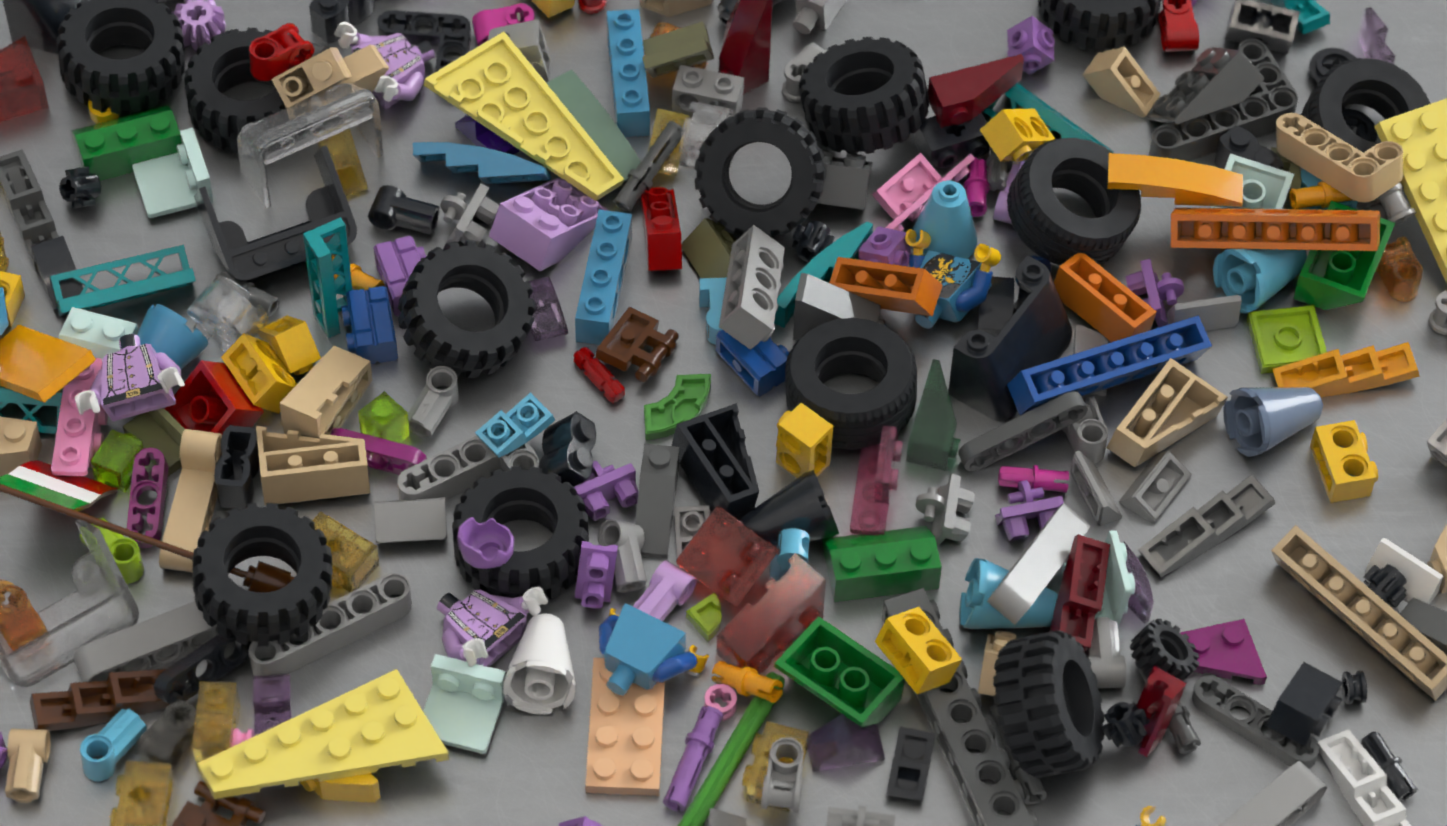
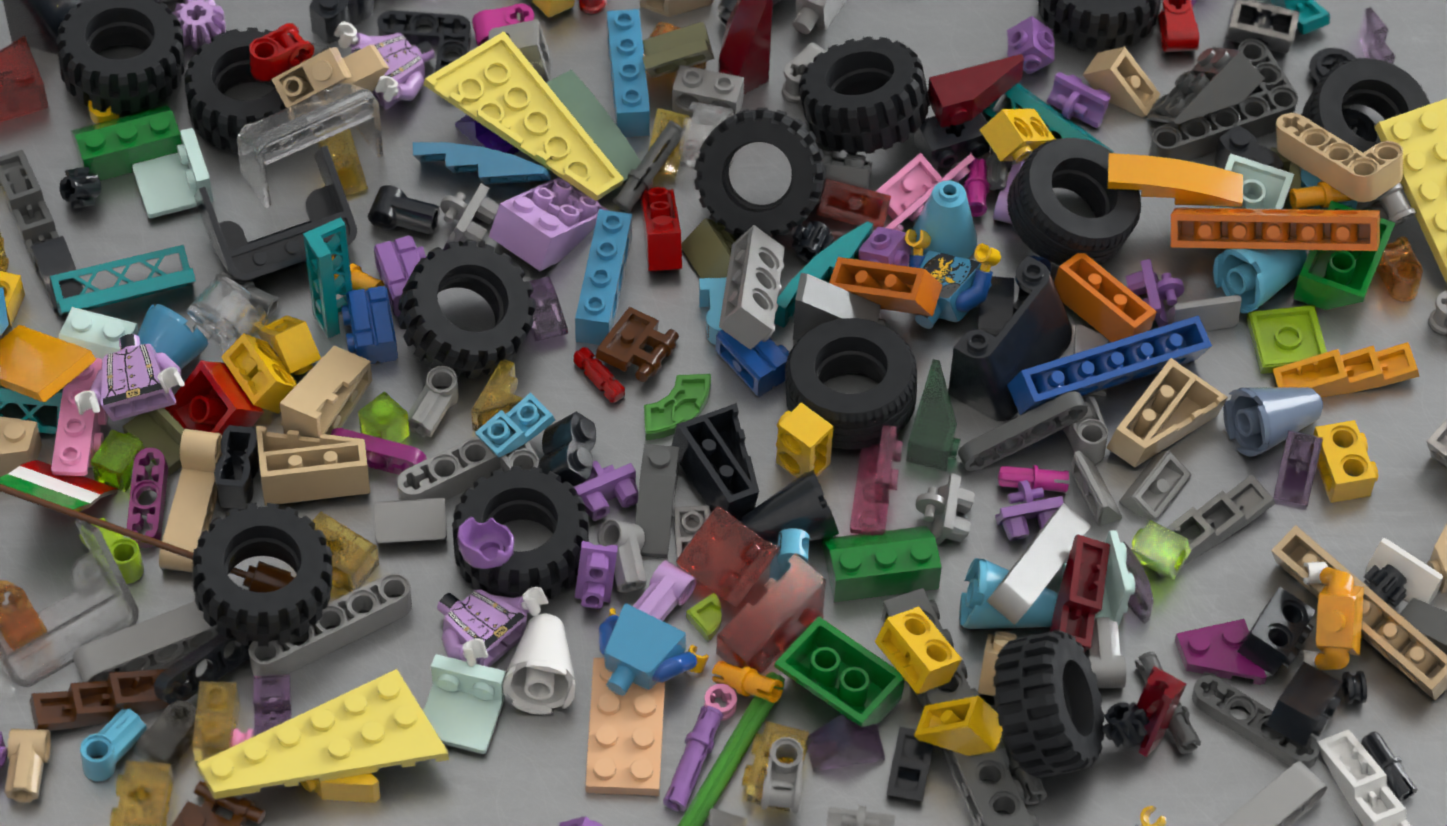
black tyre [1130,619,1199,681] -> none
none -> clear yellow slope [471,359,523,431]
none -> clear red slope [816,179,891,230]
none -> yellow slope [914,696,1003,756]
none -> medium lavender hips [1046,72,1110,128]
none -> clear neon green brick [1132,520,1191,580]
none -> black brick [1237,587,1316,676]
none -> clear purple slope [1273,430,1323,506]
none -> light orange torso [1298,562,1364,671]

